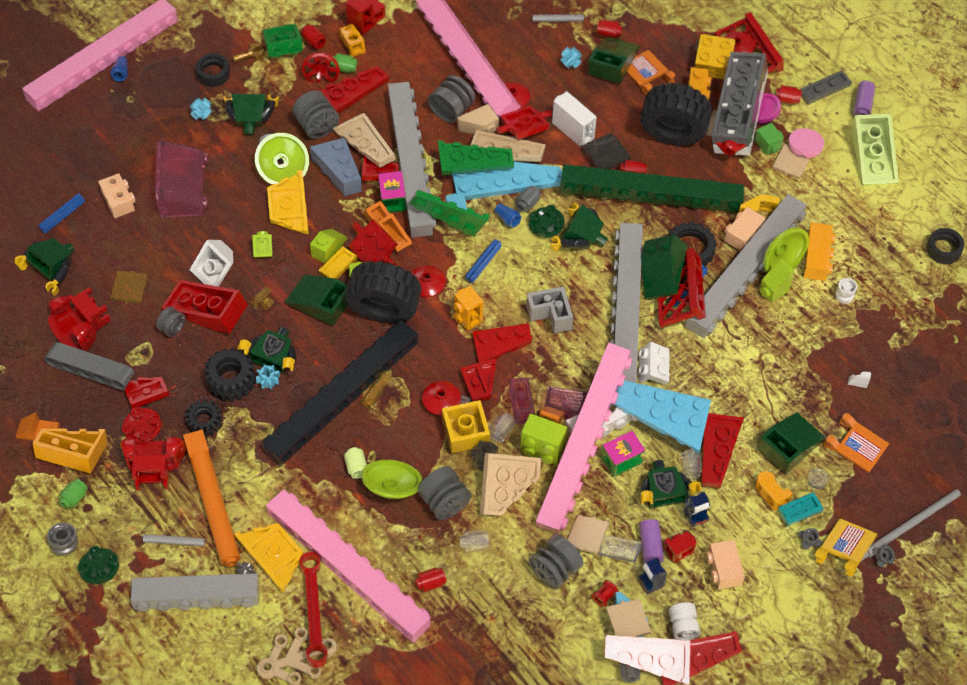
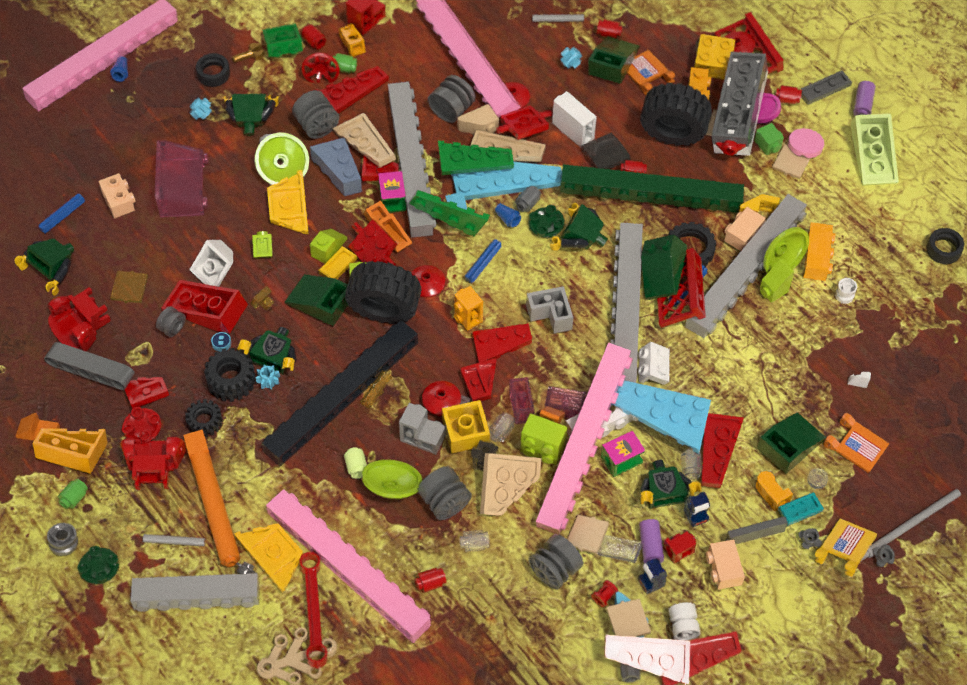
none -> tile [211,332,231,352]
none -> light grey brick [399,403,446,455]
none -> dark grey tile [725,516,788,544]

